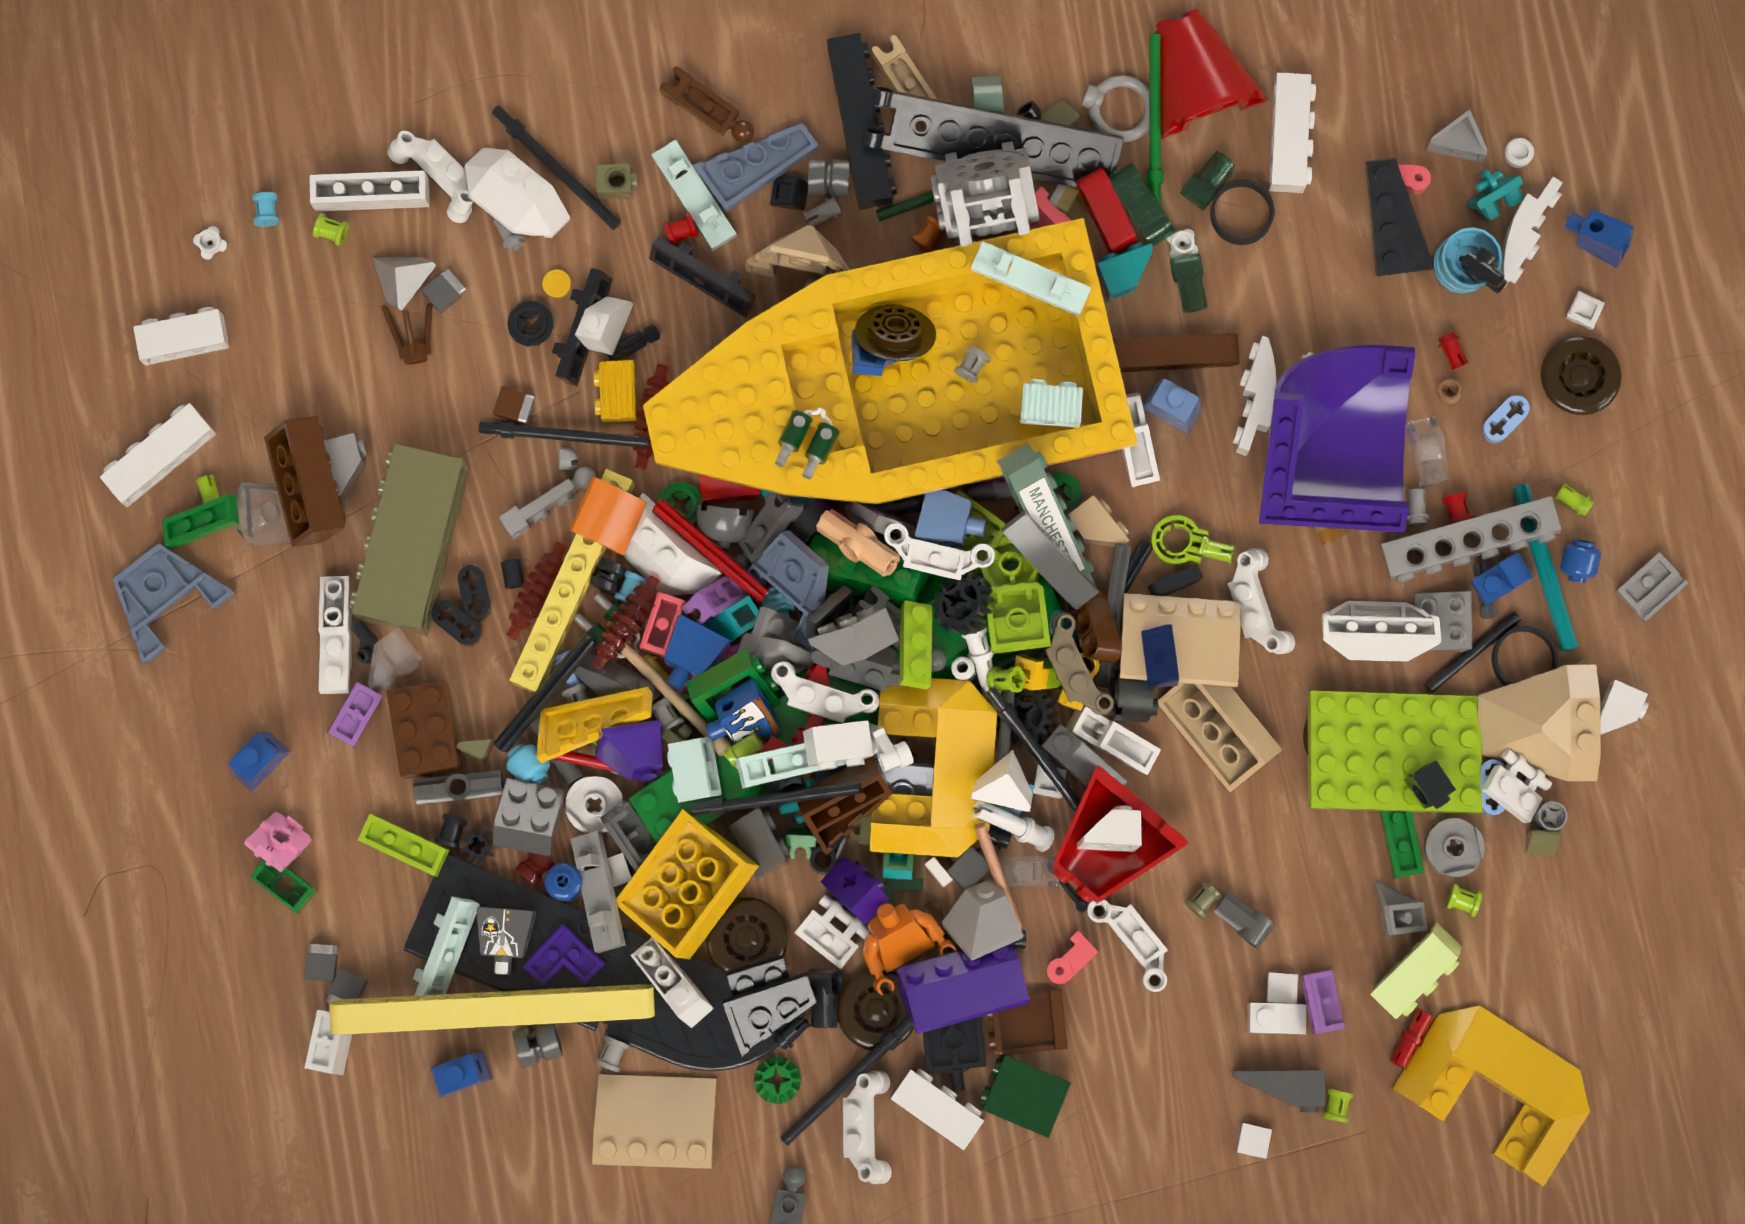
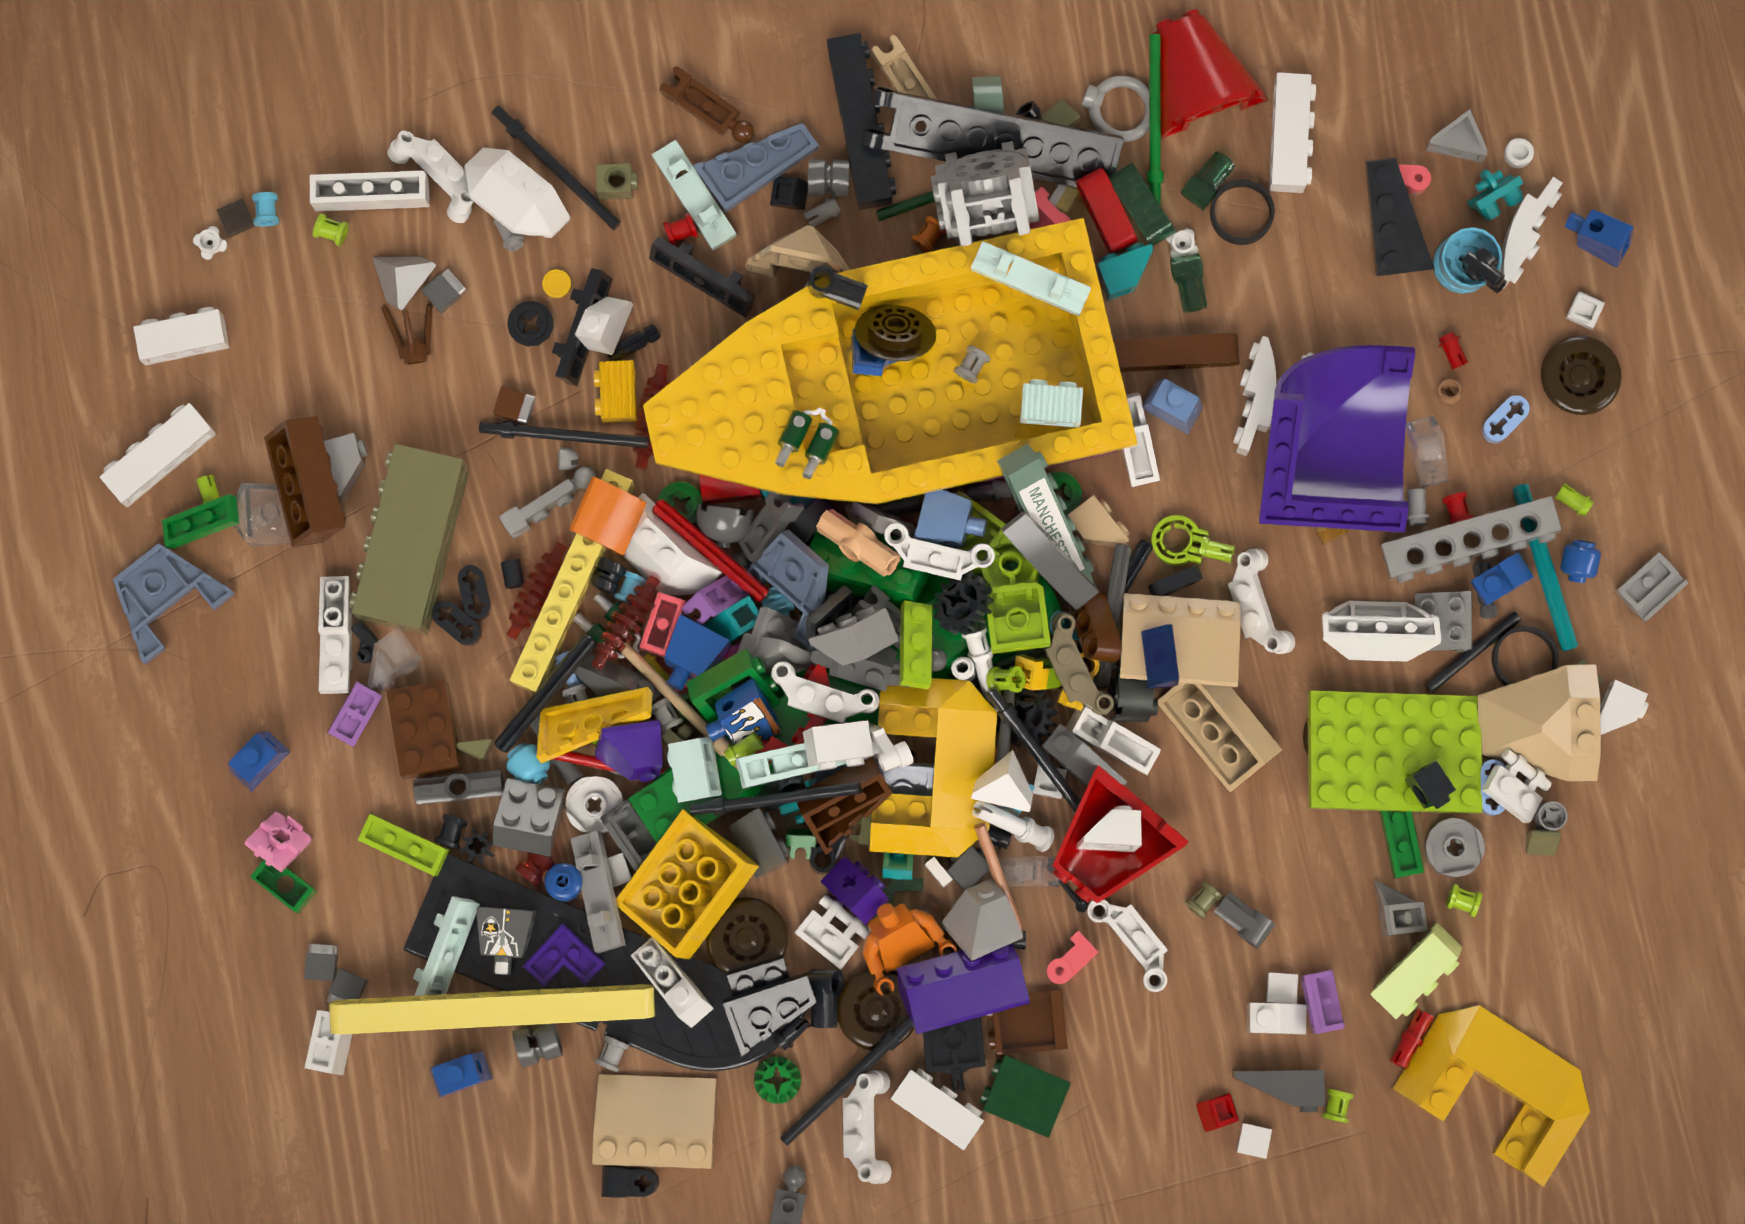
none -> clear smoke tile [217,199,256,238]
none -> black piece [601,1166,659,1198]
none -> black piece [808,266,868,310]
none -> red slope [1196,1093,1239,1132]

